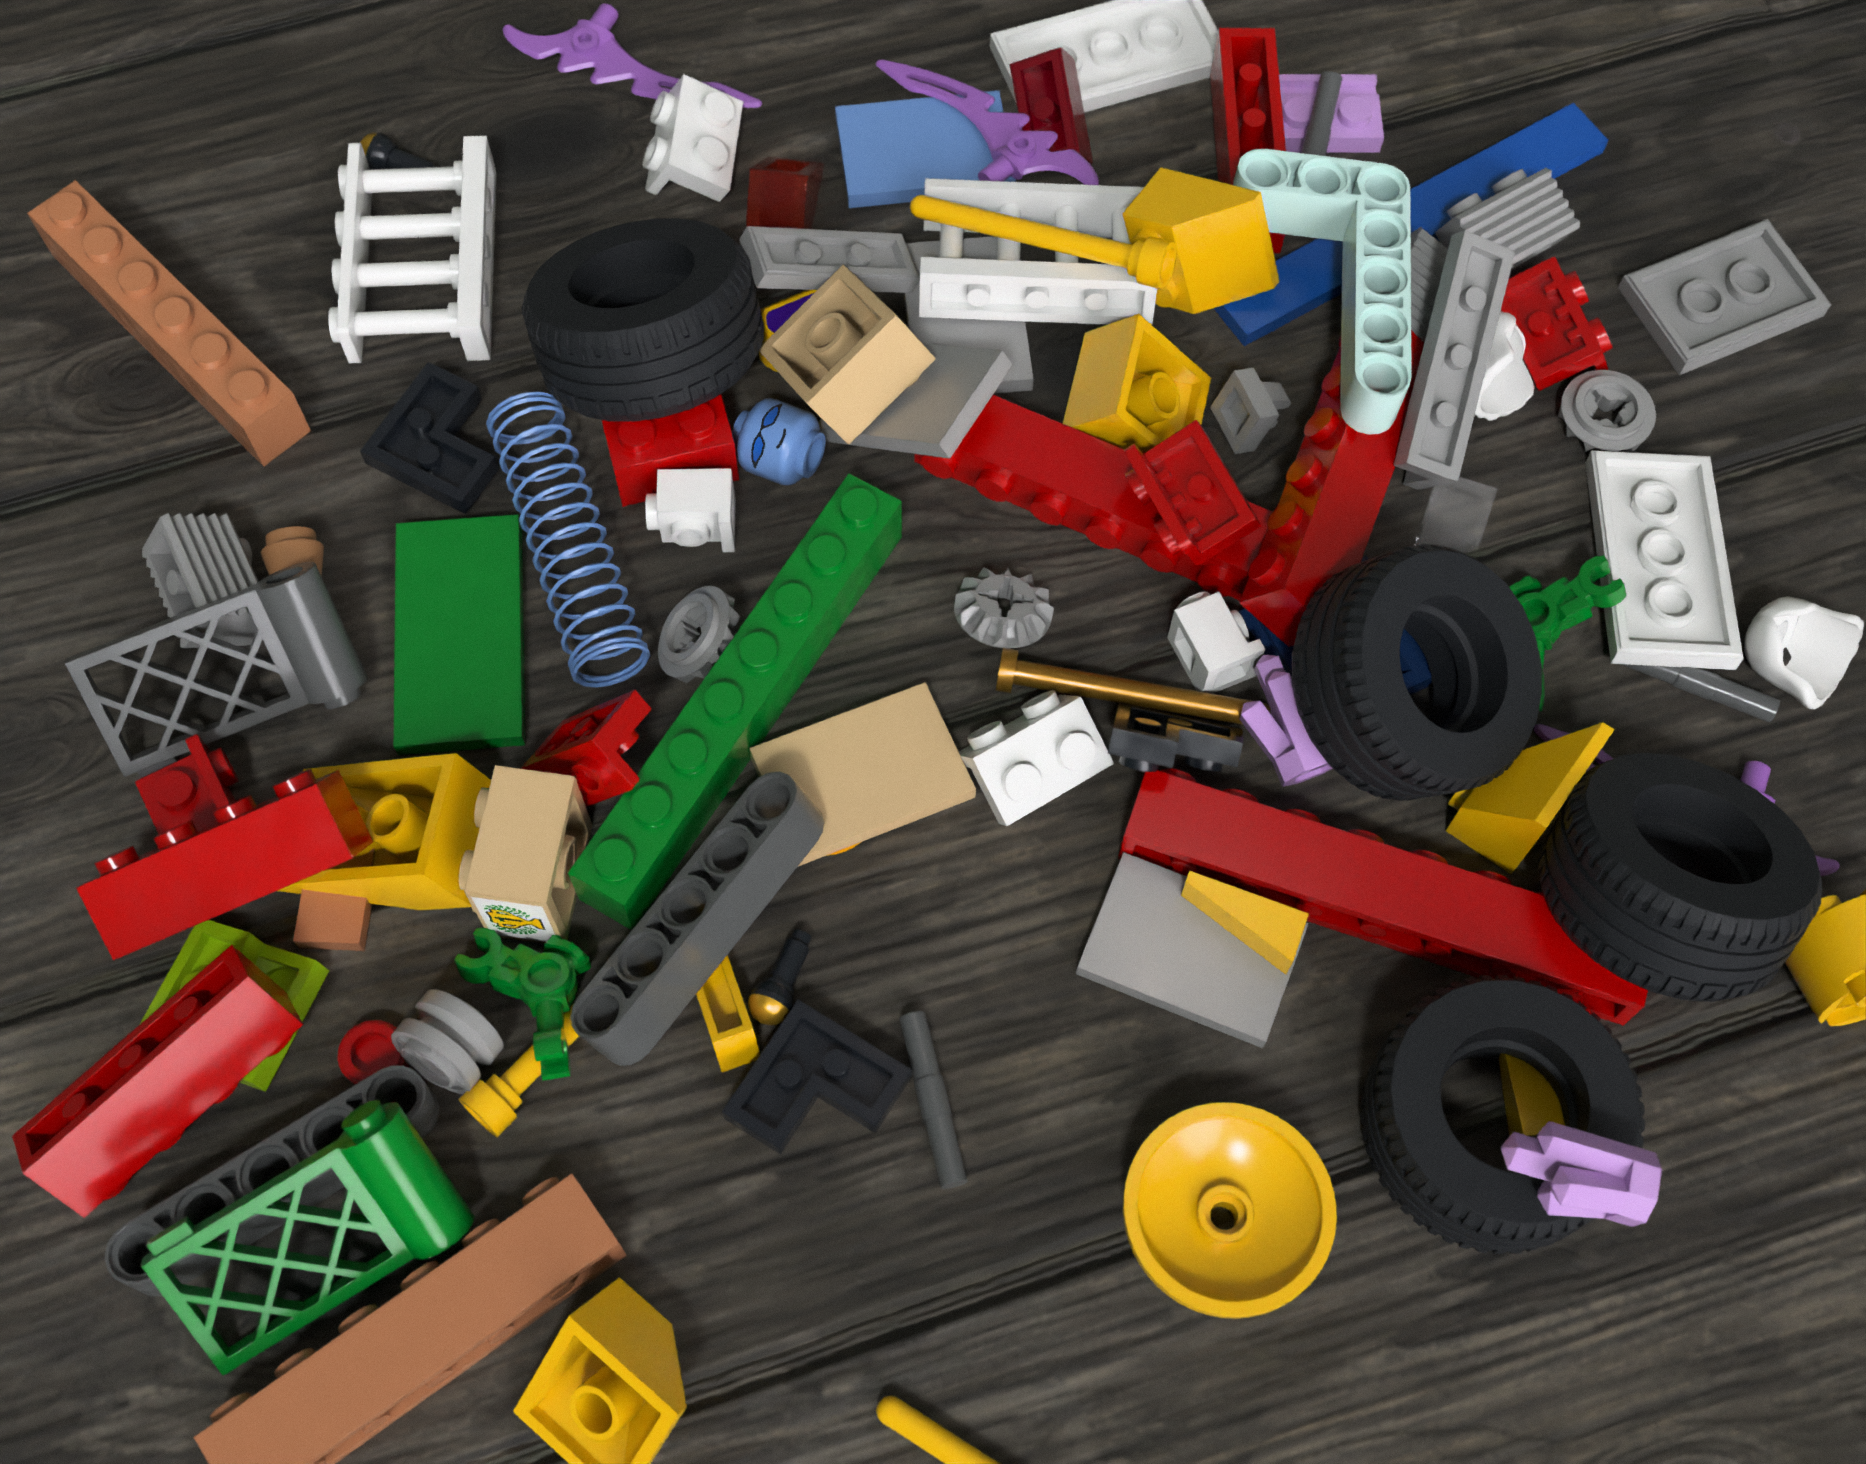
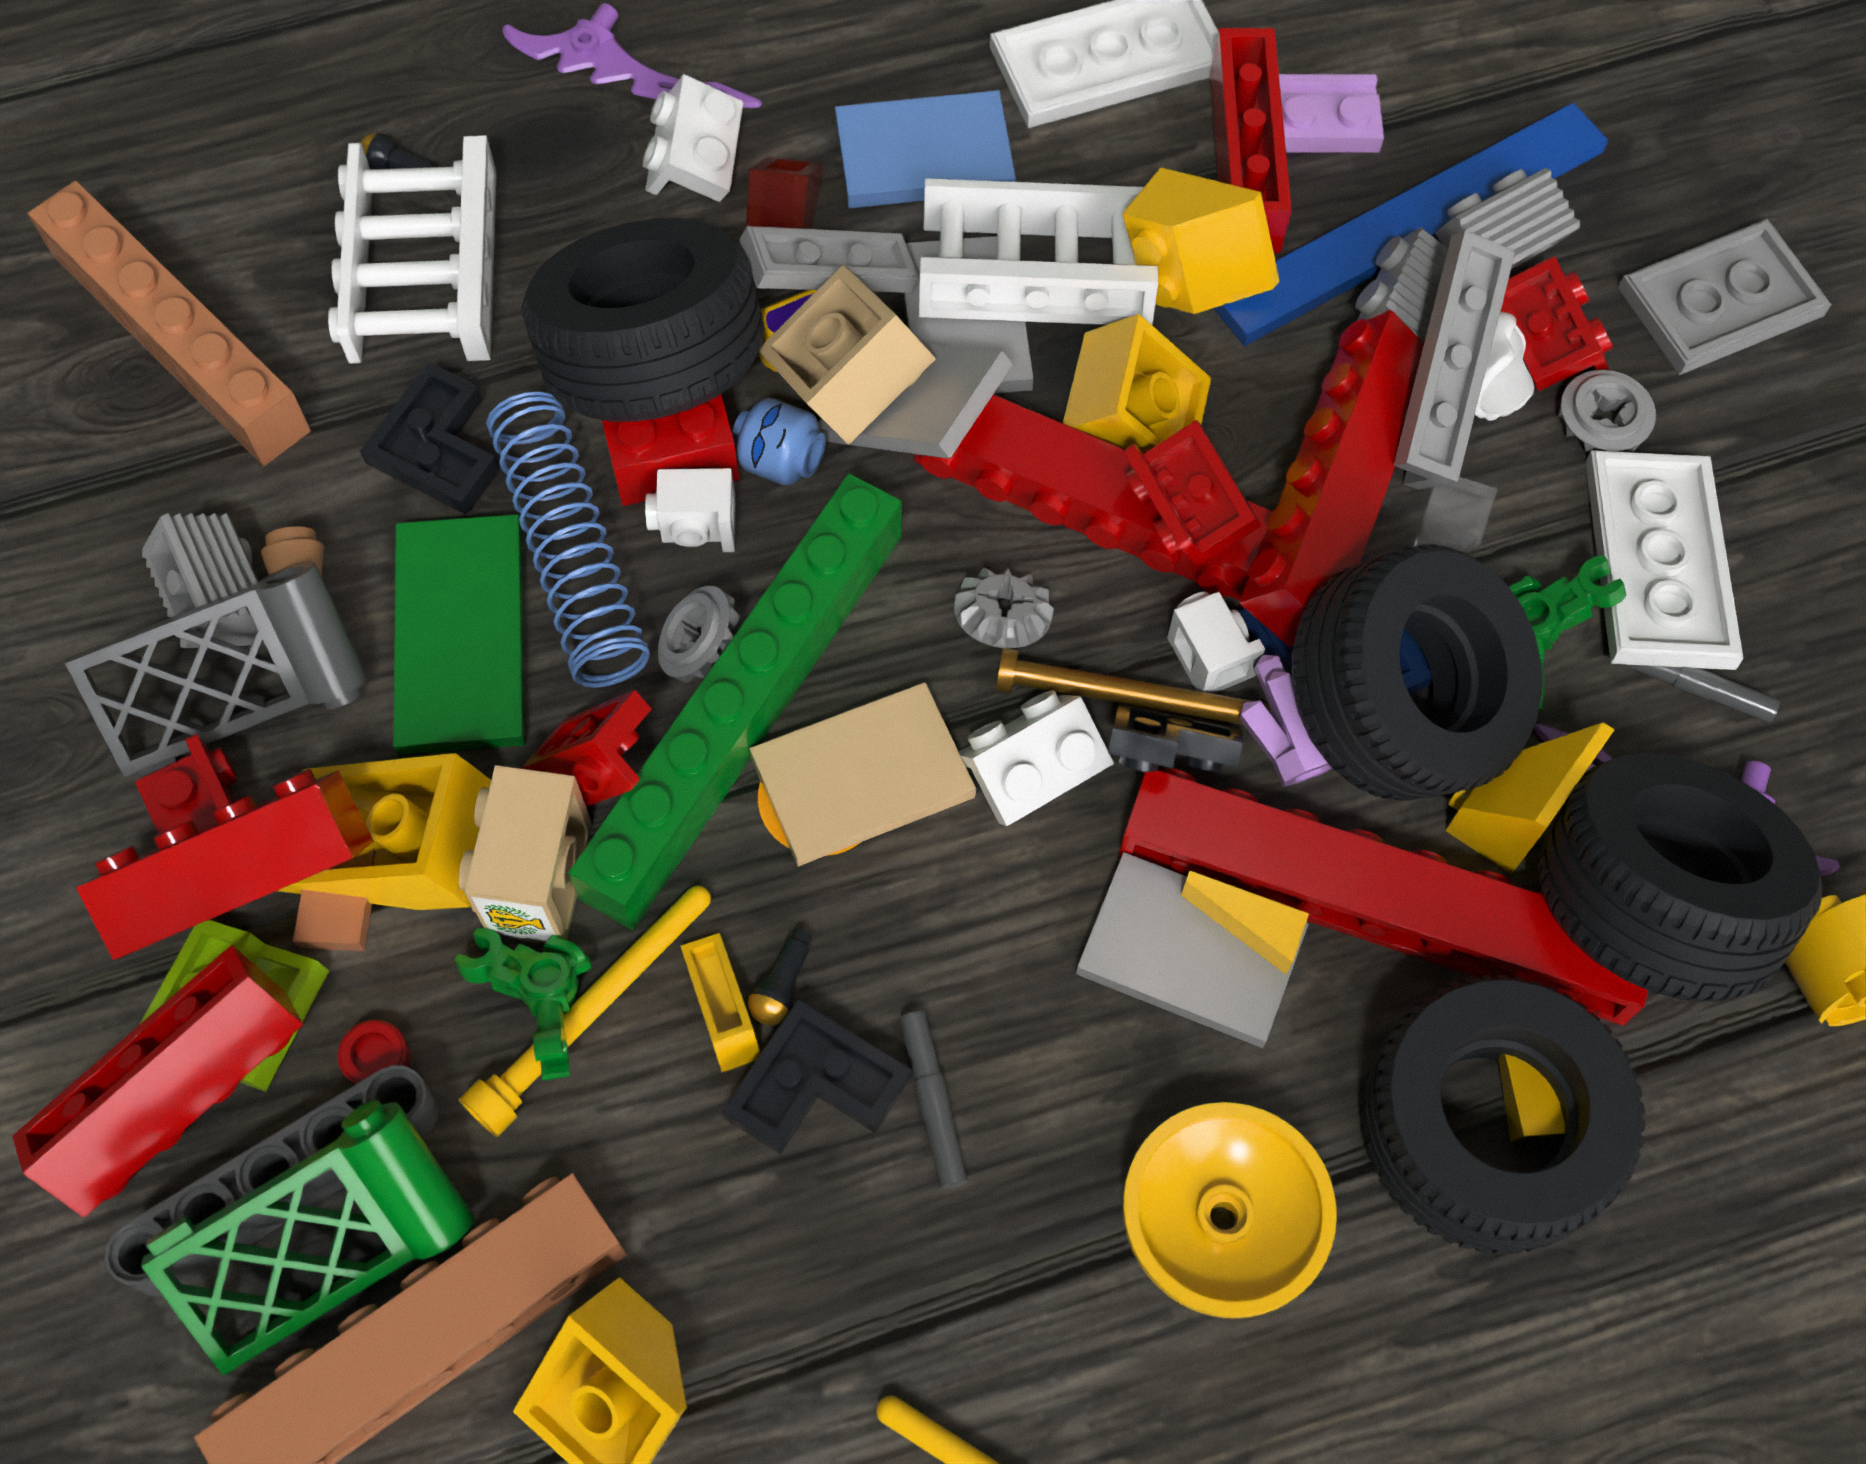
light grey wheel [391,989,504,1094] -> none
dark grey beam [570,772,824,1066] -> none
medium lavender piece [876,59,1099,185] -> none
yellow piece [910,195,1177,290] -> none
dark red slope [1009,47,1093,173] -> none
light grey tile [1210,367,1291,454] -> none
light aqua beam [1233,149,1412,435] -> none
dark grey piece [1301,71,1343,156] -> none
lavender rock [1501,1121,1662,1227] -> none
white hair [1744,596,1864,709] -> none

